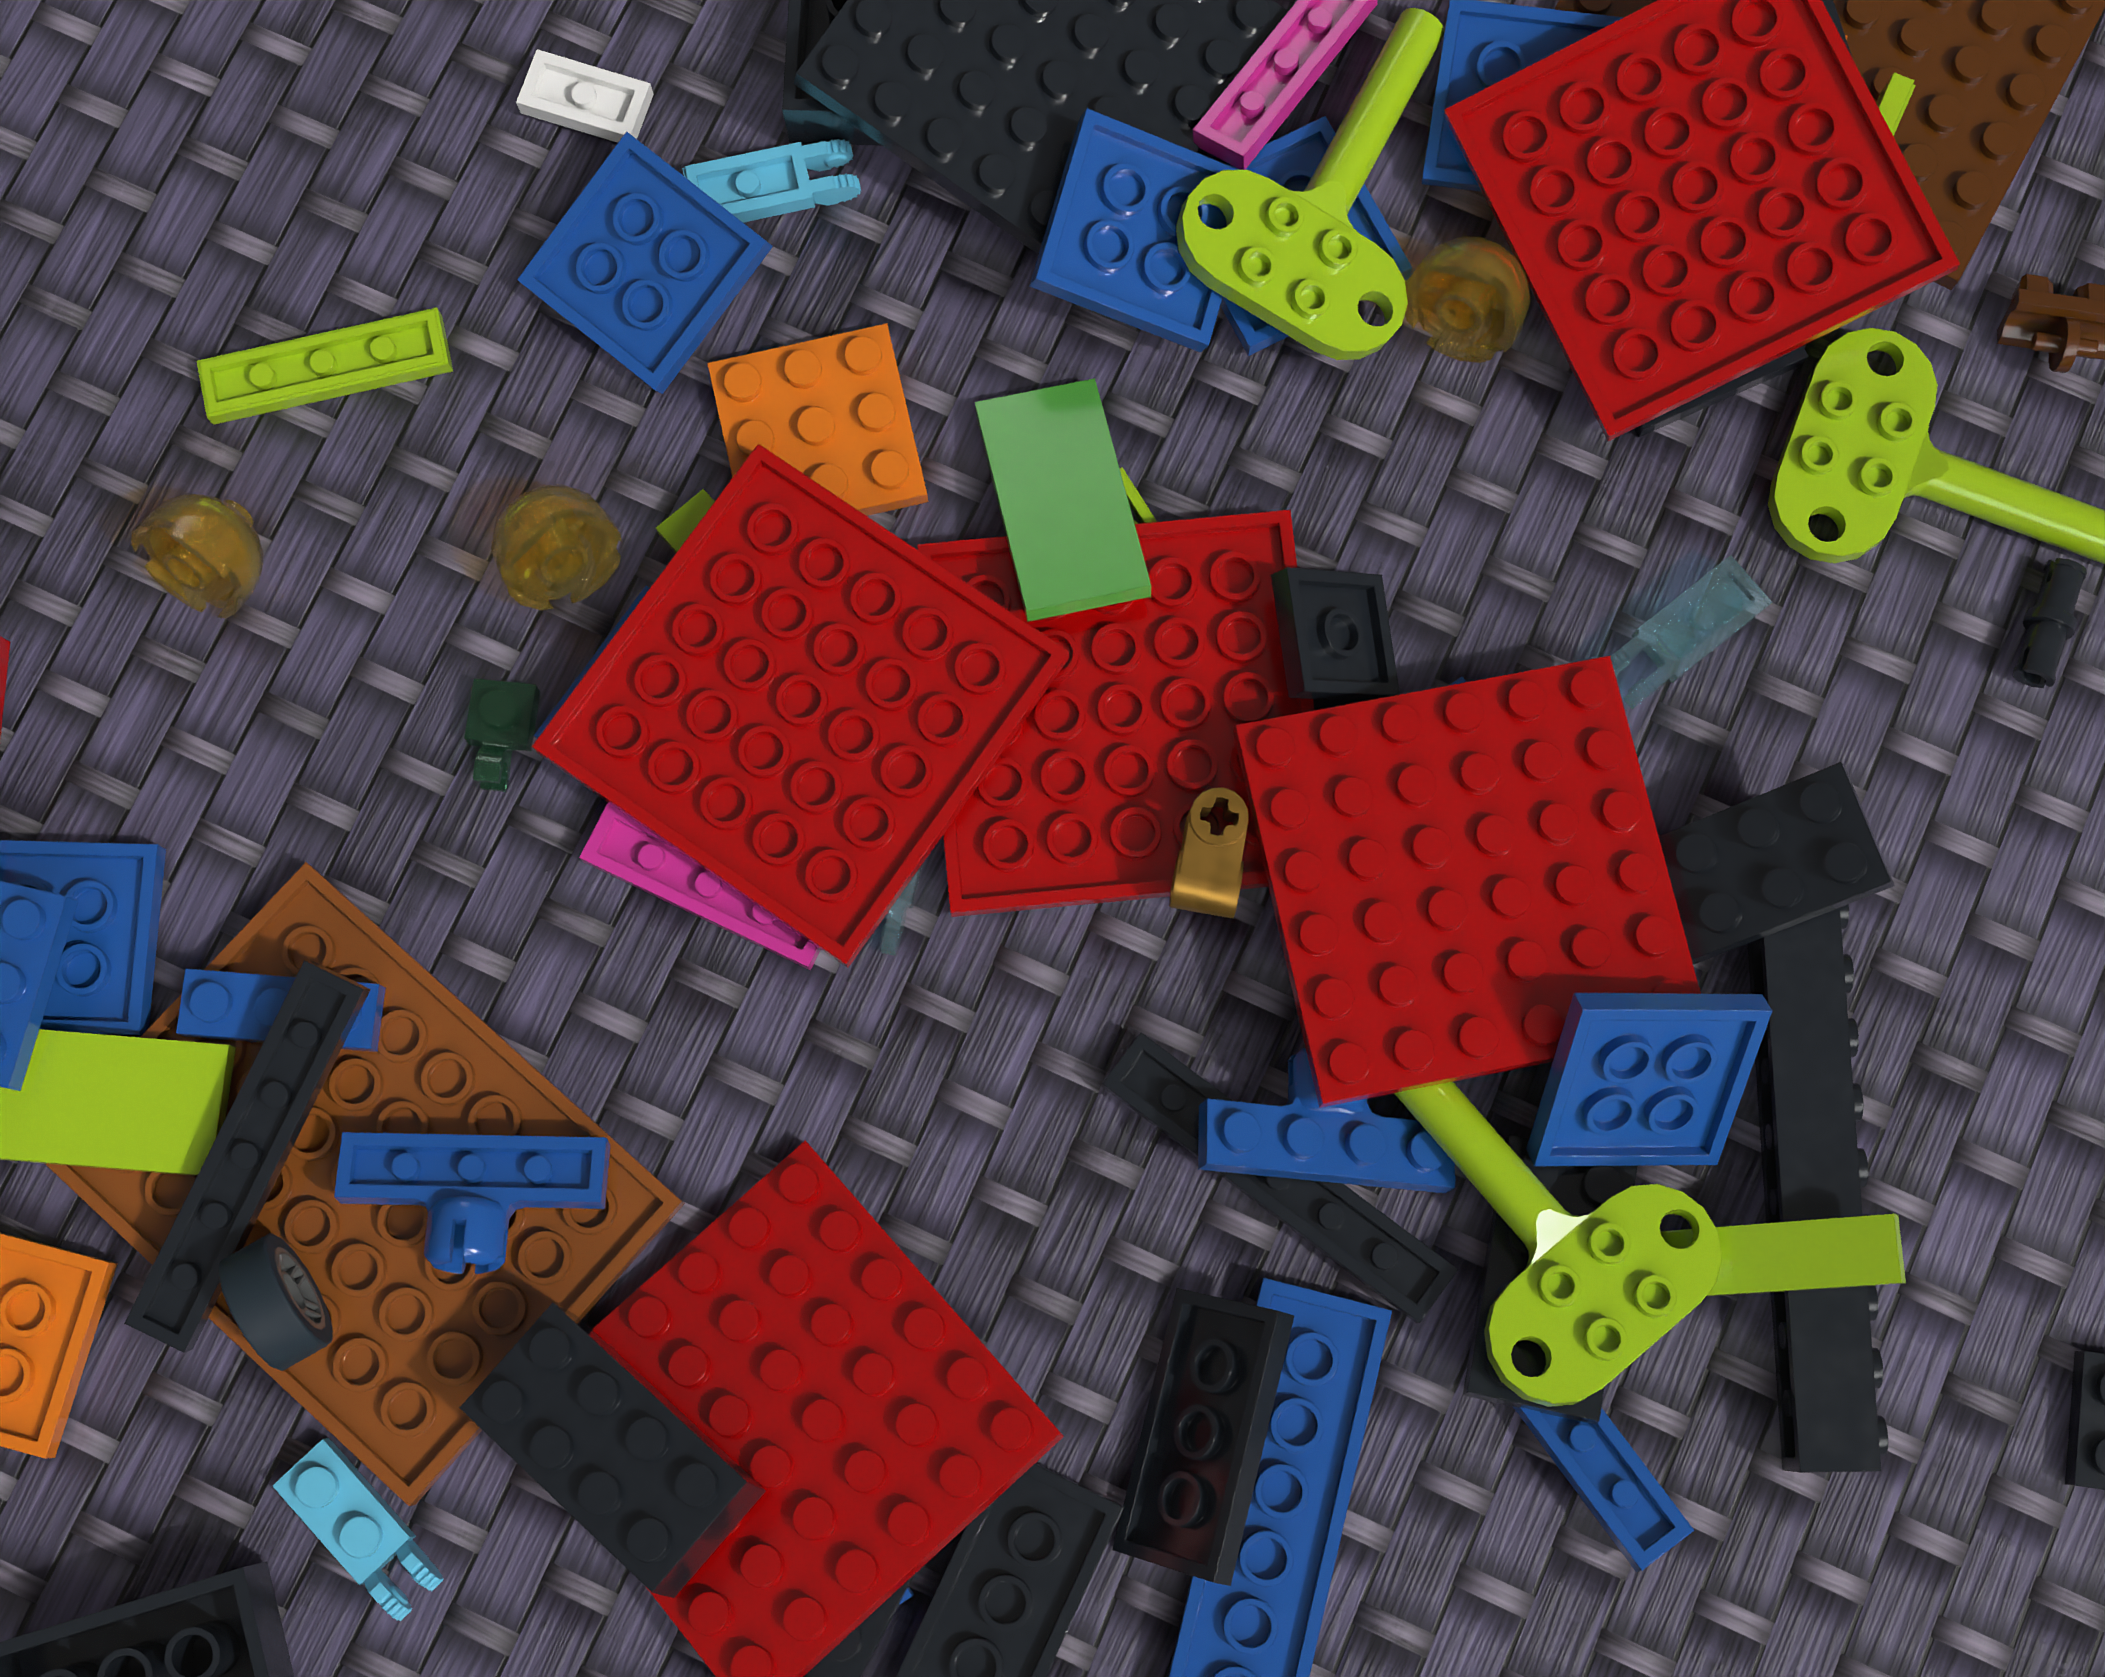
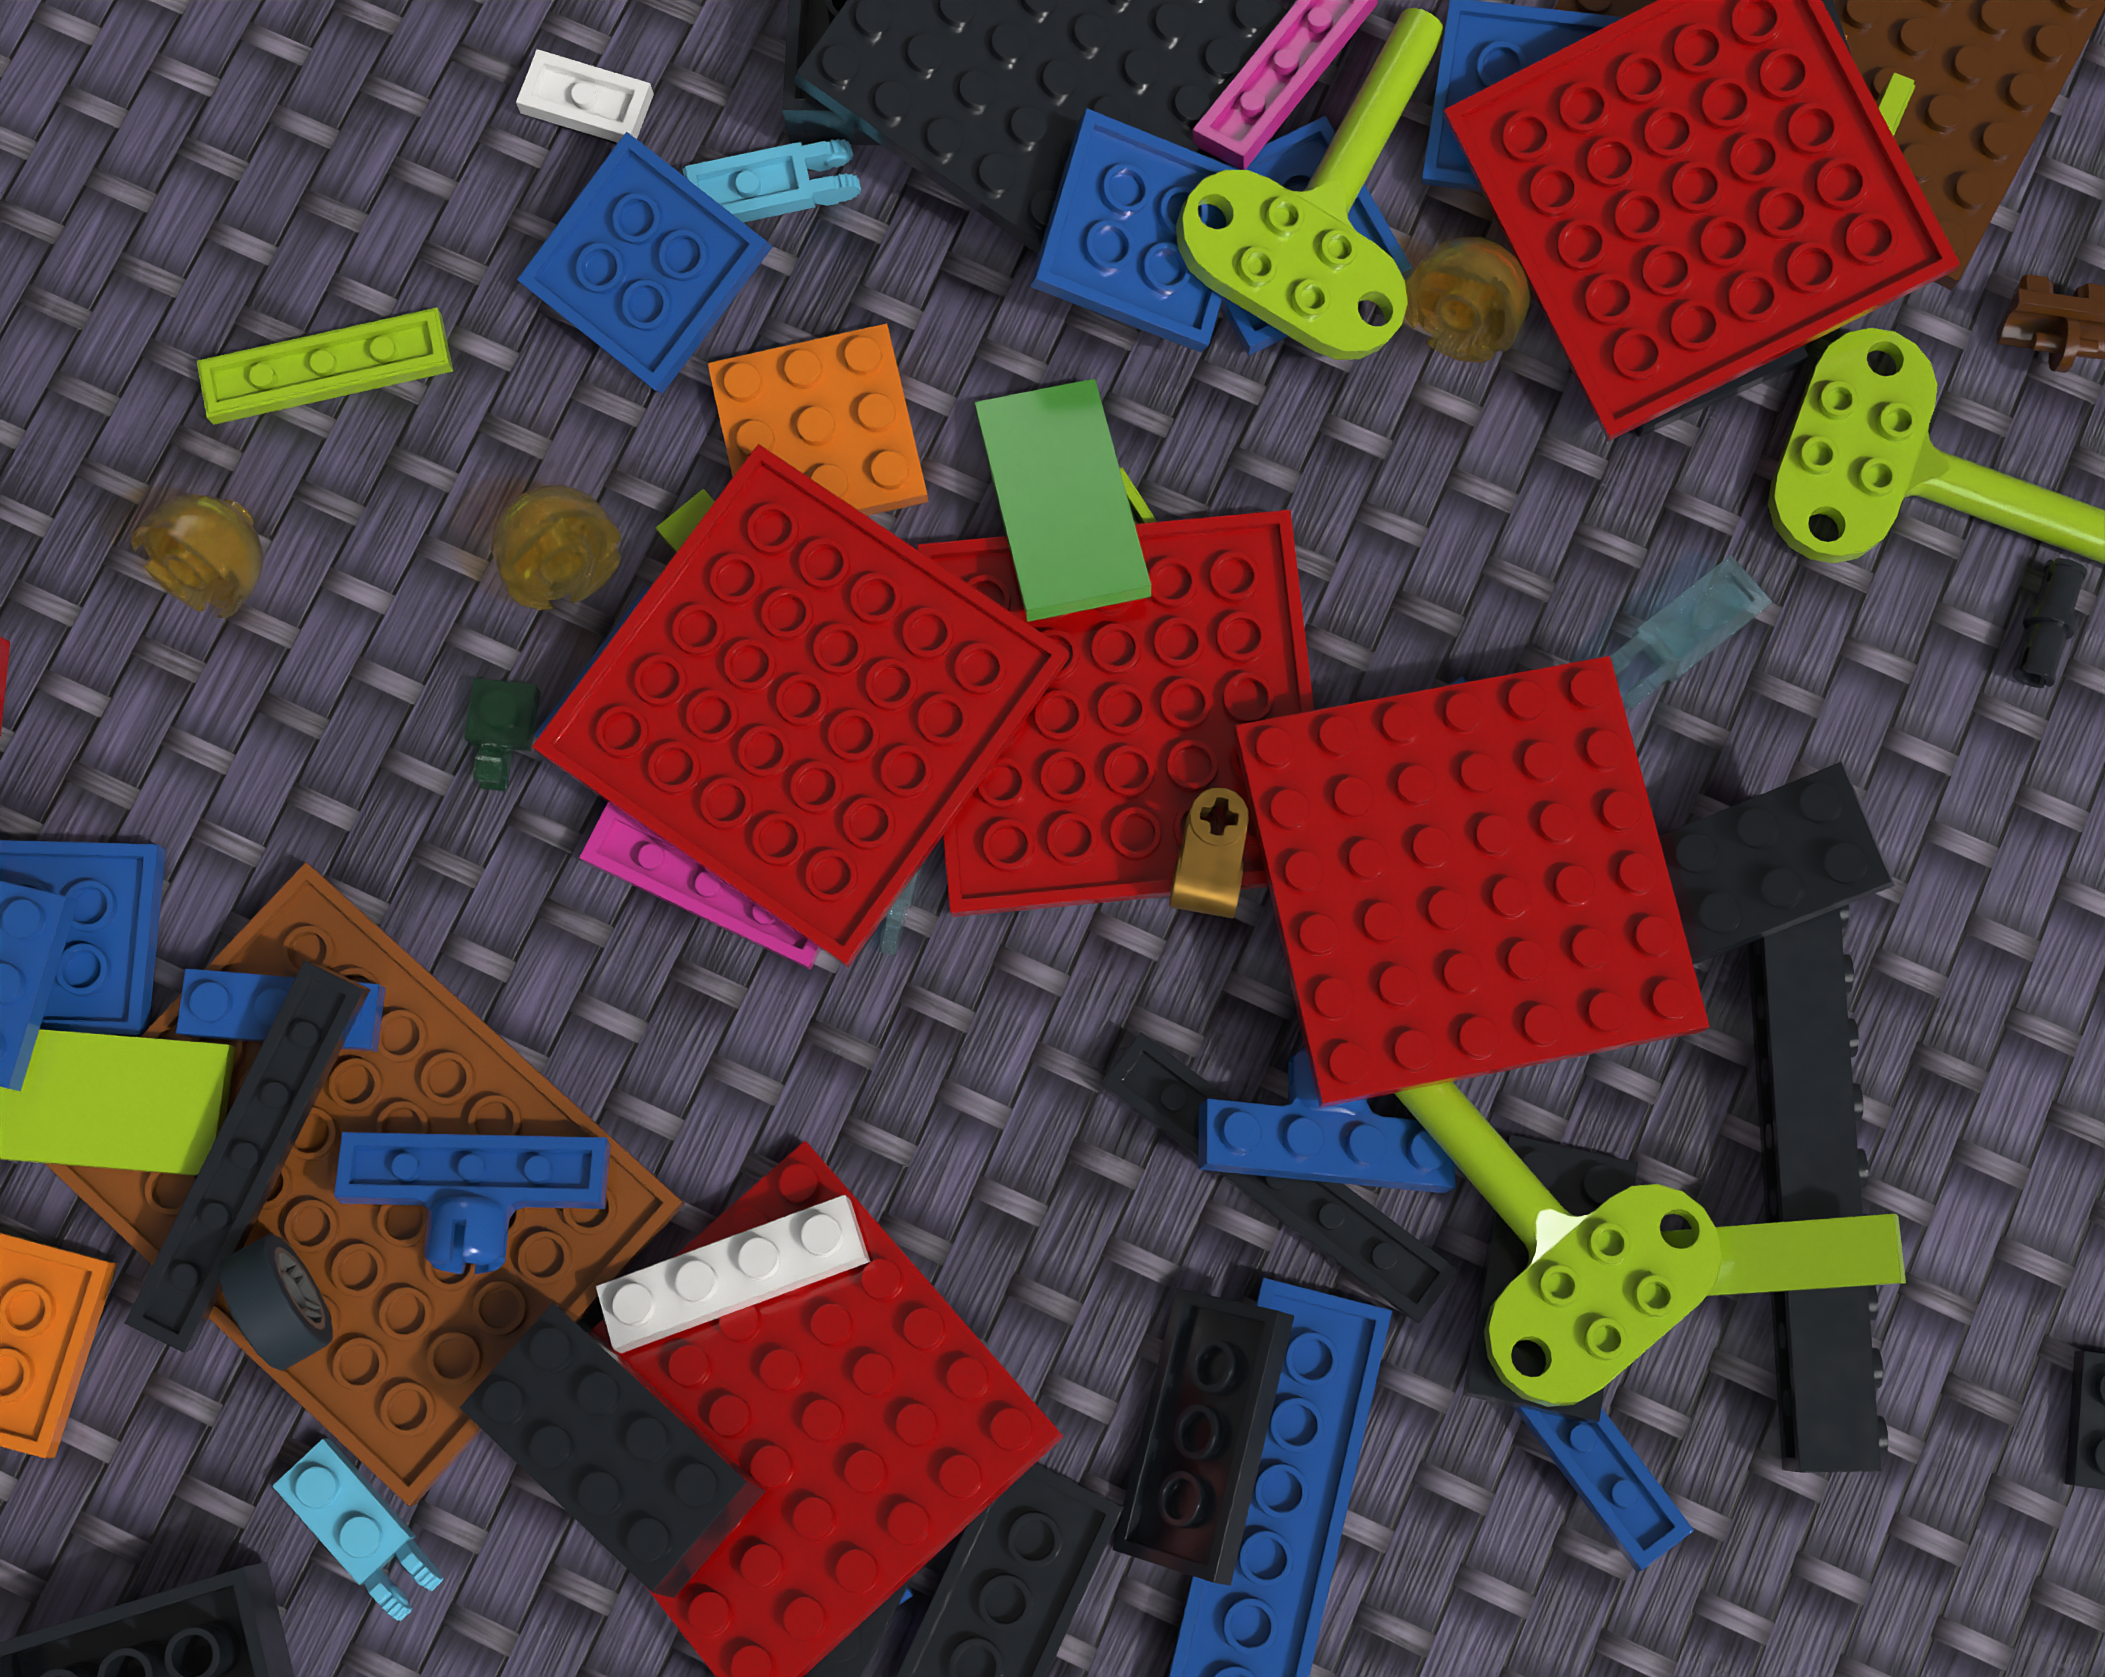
black plate [1271,567,1400,701] -> none
blue plate [1526,993,1772,1166] -> none
none -> white plate [596,1195,870,1353]

